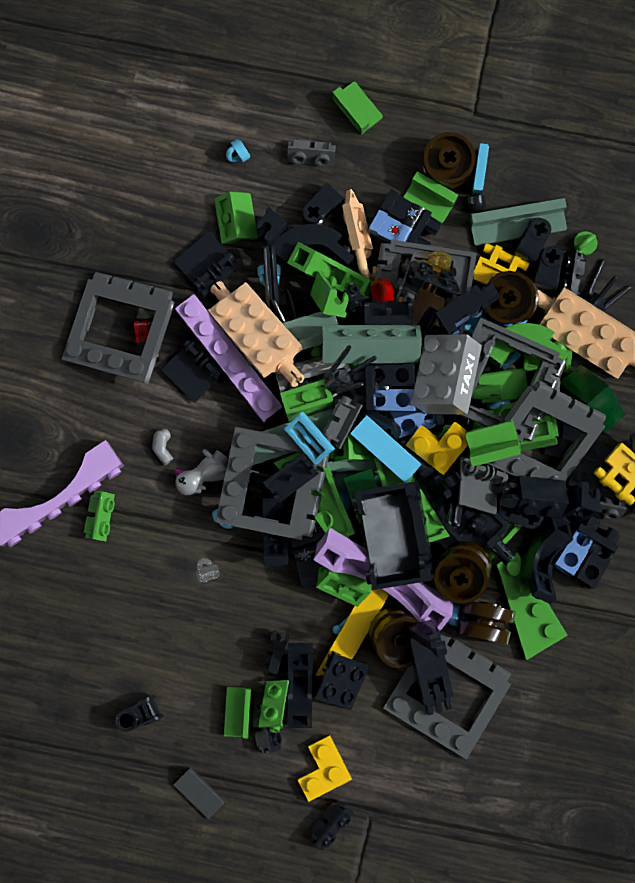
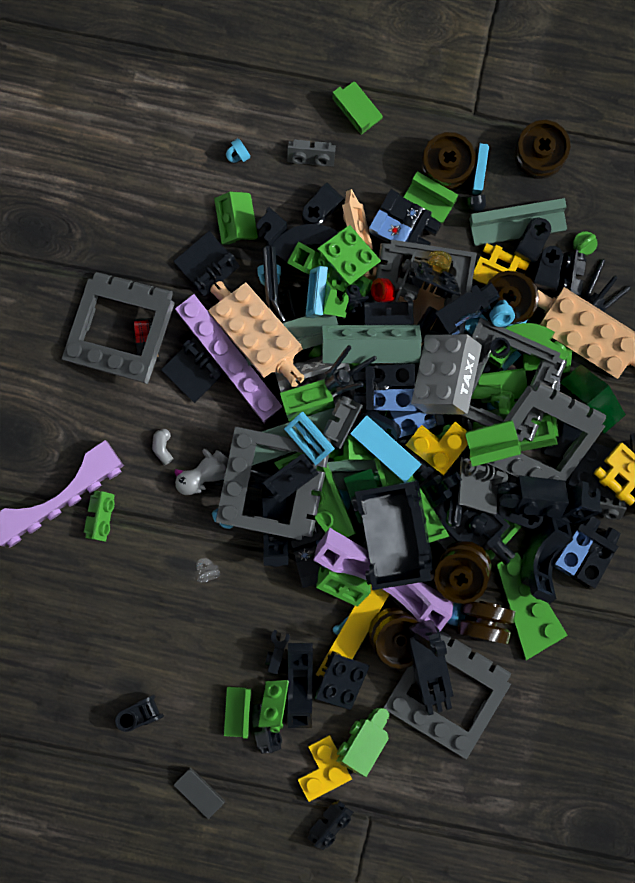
none -> medium azure tile [306,266,328,318]
none -> bright green hinge [317,225,381,285]
none -> bright green hinge [336,708,390,777]
none -> medium azure tile [489,300,515,327]
none -> black hinge [490,337,510,359]
none -> bright green tile [490,391,515,415]
none -> dark brown wheel [515,120,571,179]

